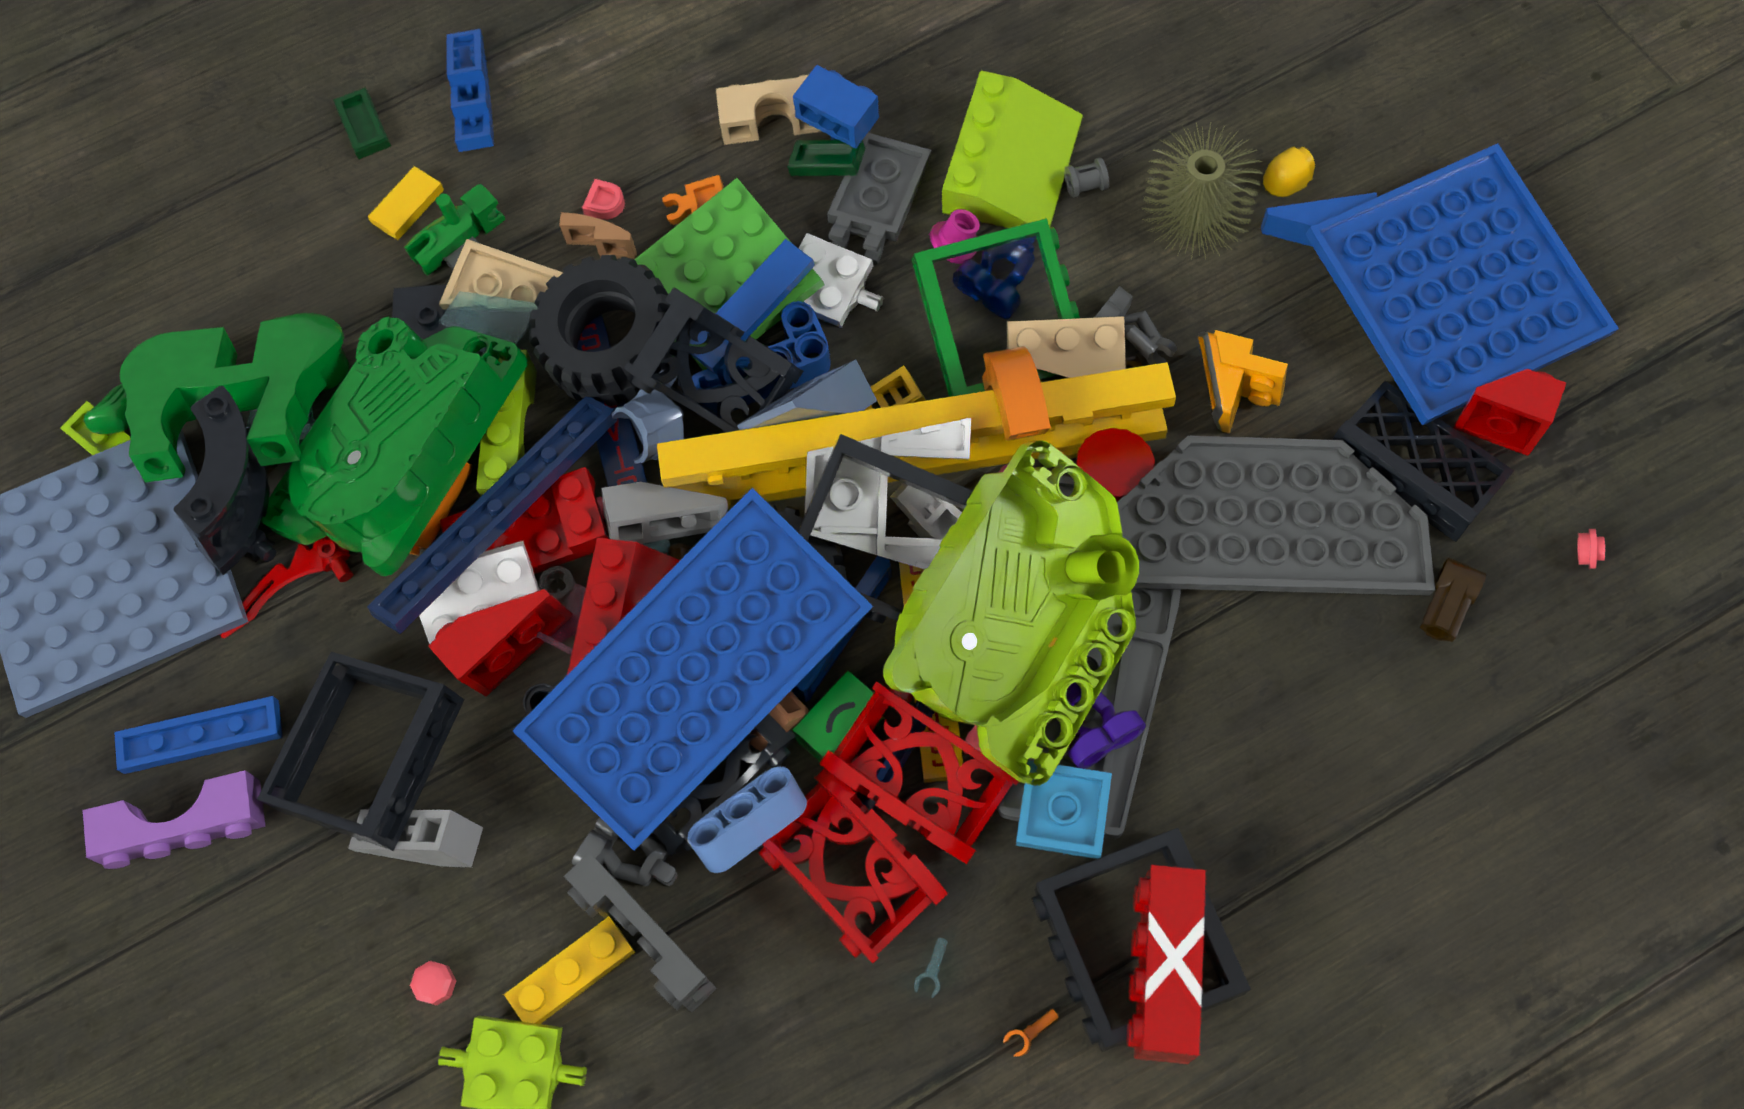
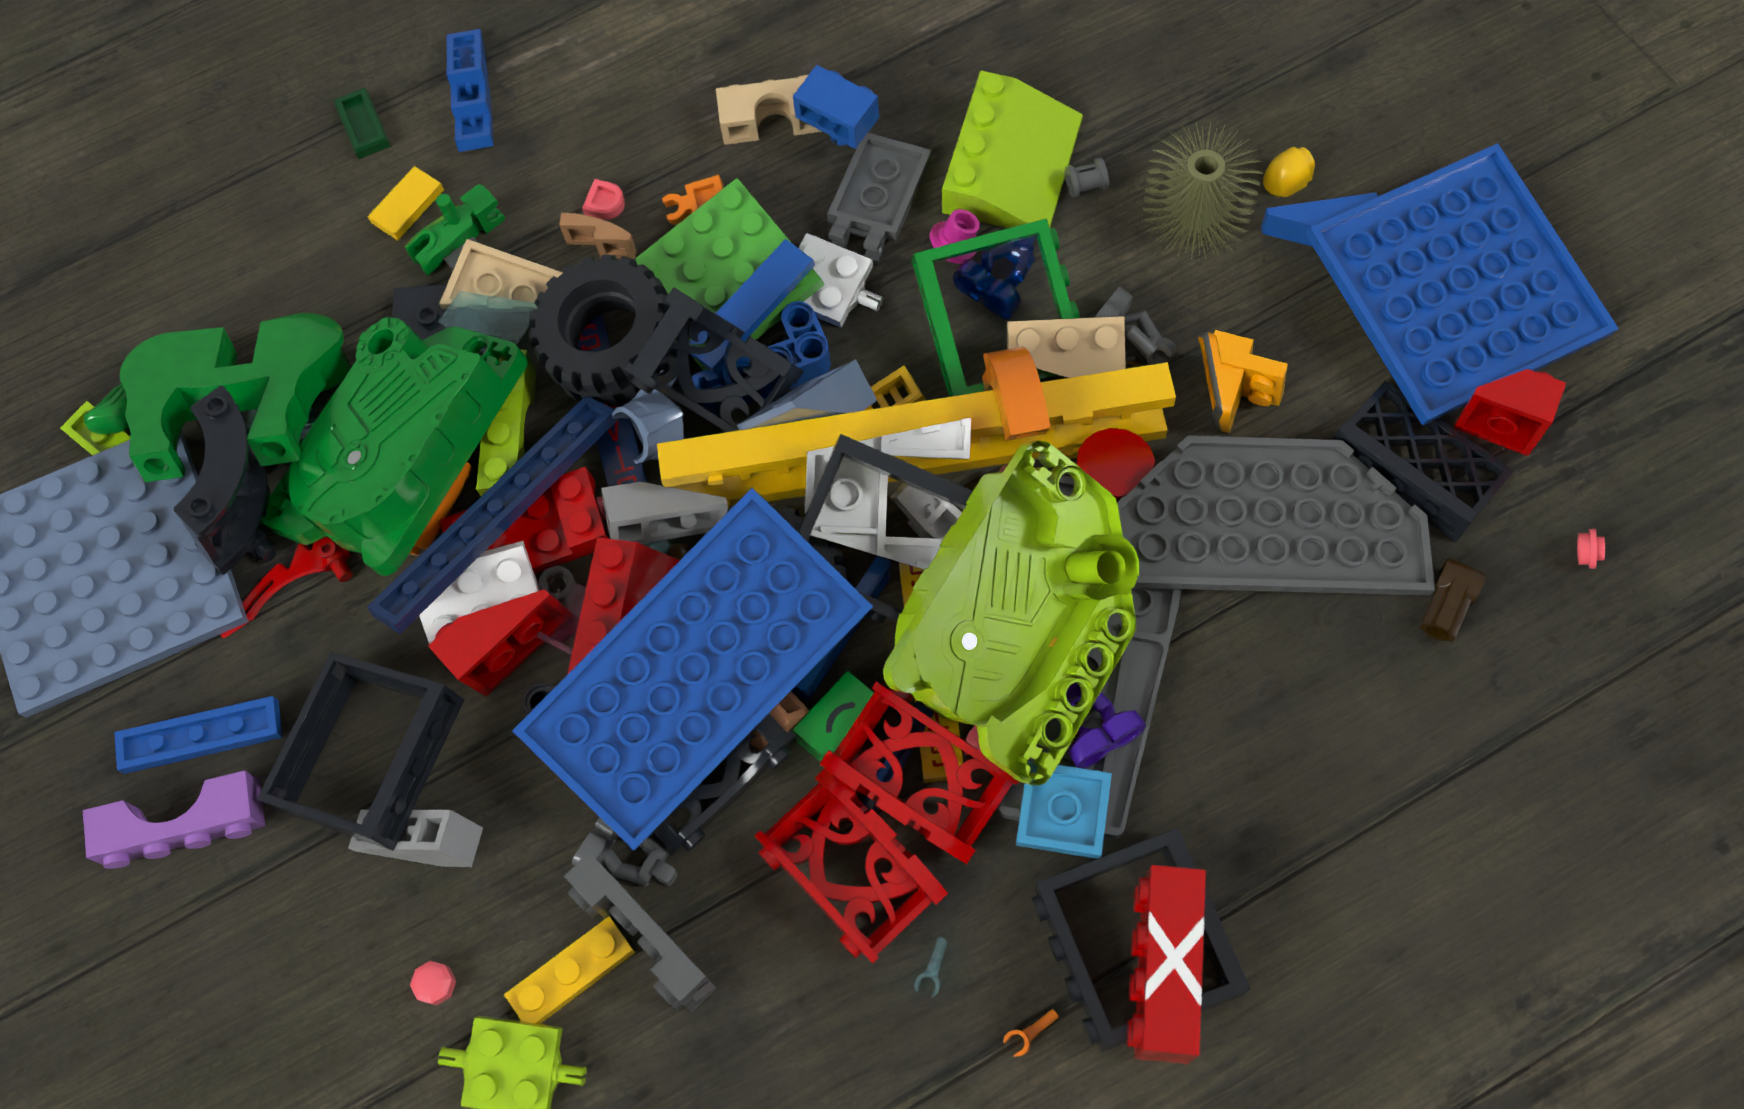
medium blue beam [687,766,807,873] -> none
dark green tile [787,140,866,176] -> none

